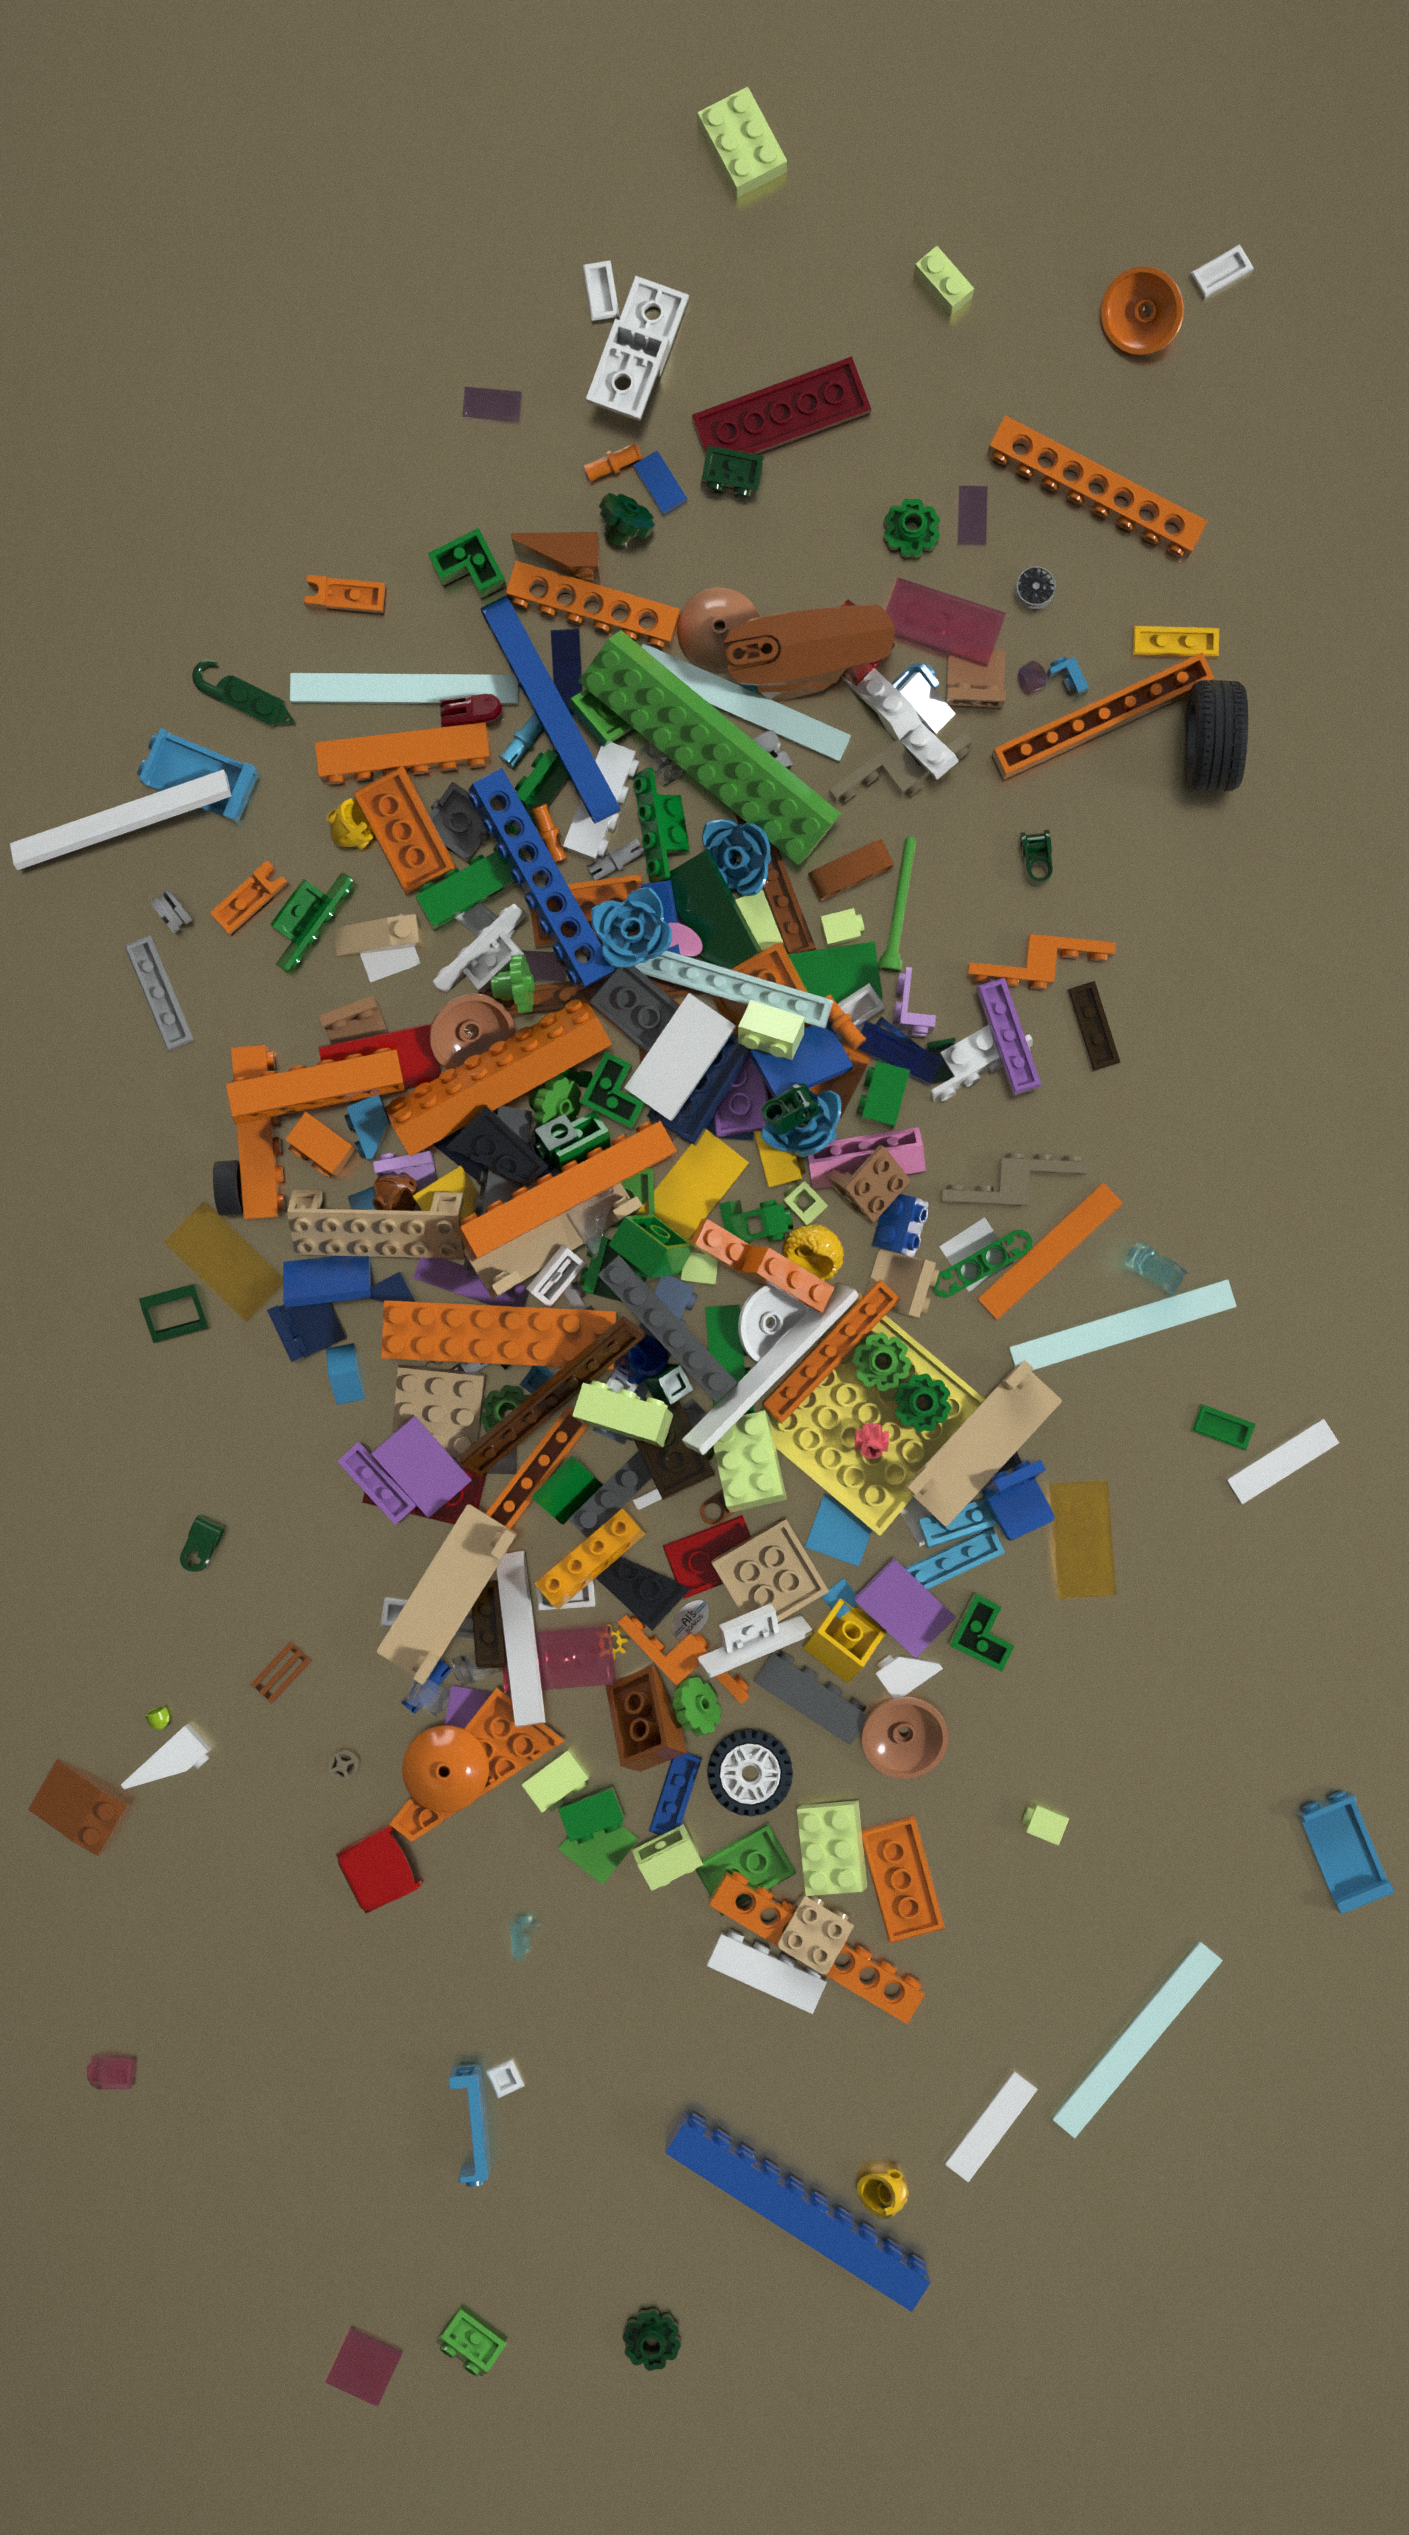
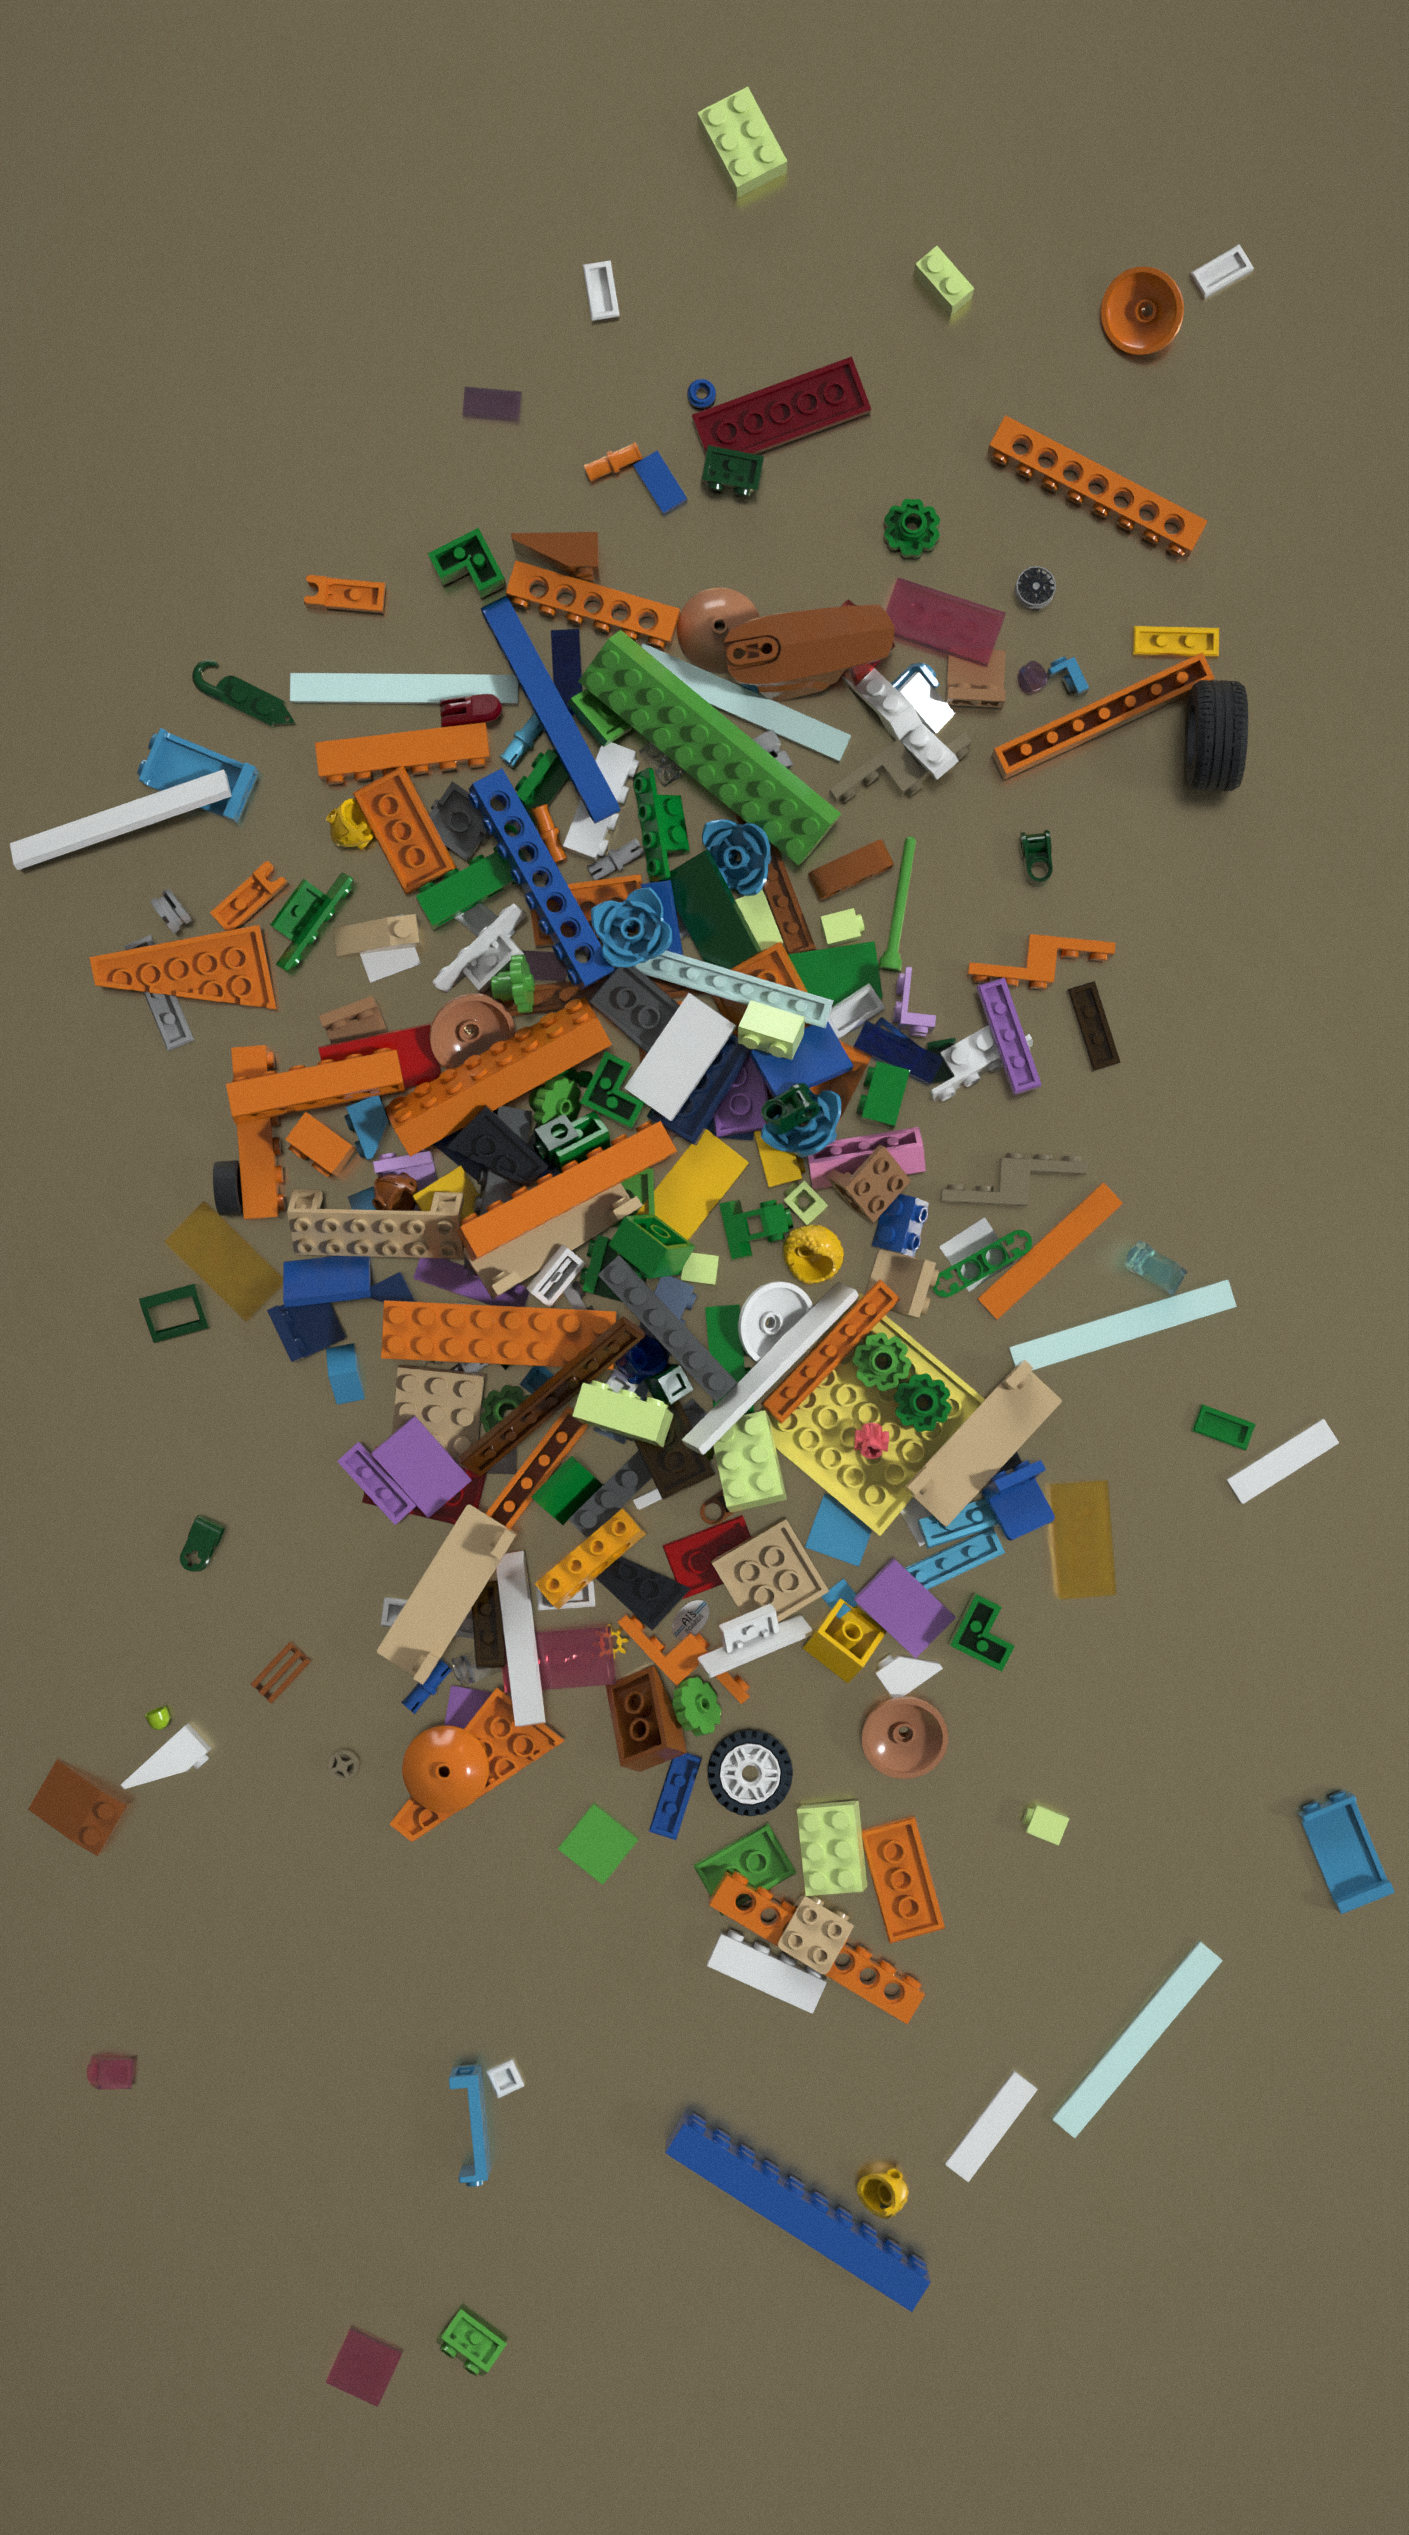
red piece [335,1825,423,1914] -> none
clear bracket [405,1679,450,1716] -> none
clear light blue bracket [510,1915,539,1961] -> none
yellowish green brick [522,1748,590,1812] -> none
green brick [558,1786,625,1844] -> none
clear tile [566,1187,615,1258] -> none
white bracket [586,276,689,421] -> none
dark green plant [599,493,655,545] -> none
dark green plant [623,2309,681,2371] -> none
yellowish green brick [632,1824,703,1891] -> none
bright pink sticker [668,923,702,956] -> none
orange bracket [690,1218,835,1313] -> none
dark grey brick [753,1650,869,1745] -> none
orange pin [825,994,867,1051] -> none
clear purple tile [957,486,988,545] -> none
none -> orange wing [89,924,277,1009]
none -> blue plate [687,379,716,408]

